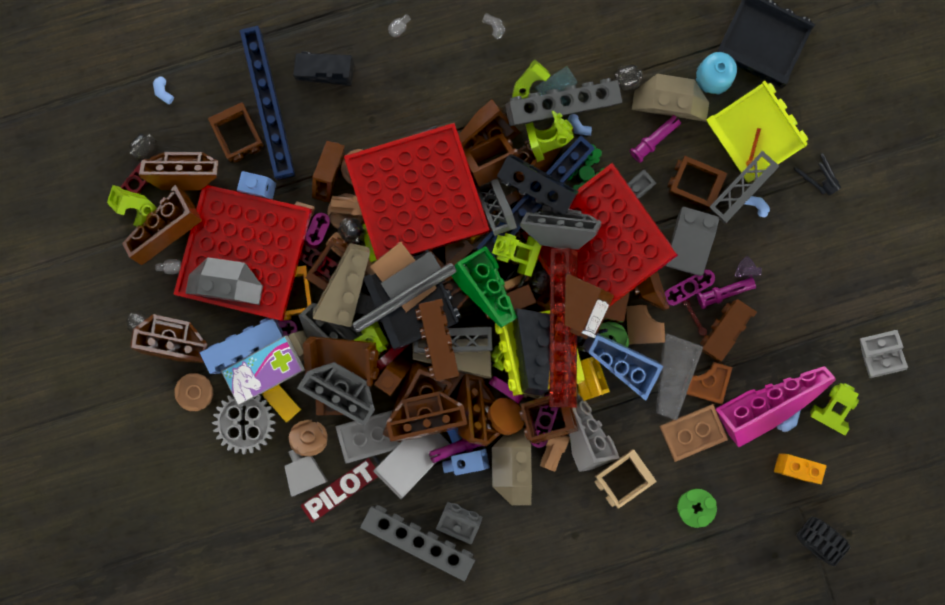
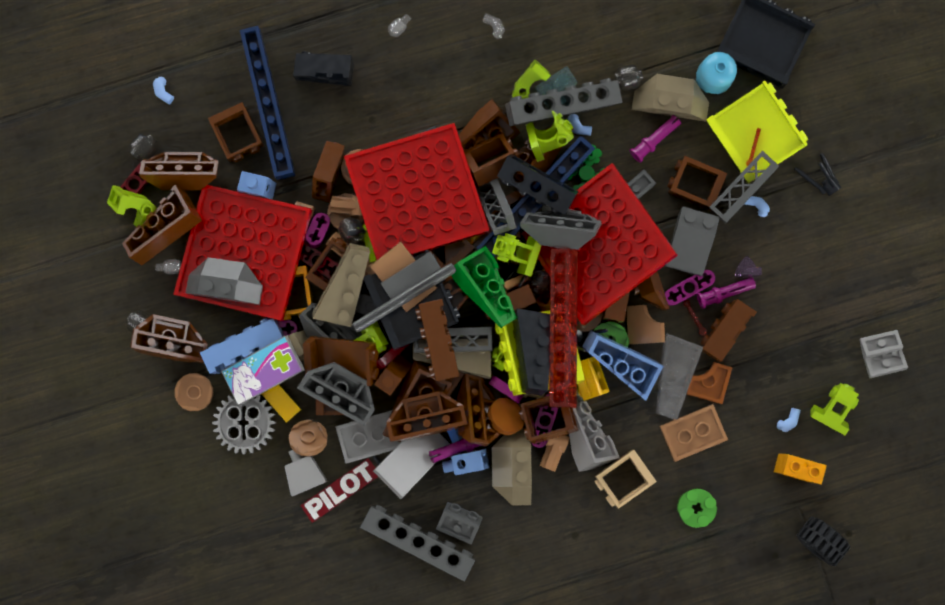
reddish brown slope [565,274,614,339] -> none
dark pink wedge [715,366,836,447] -> none

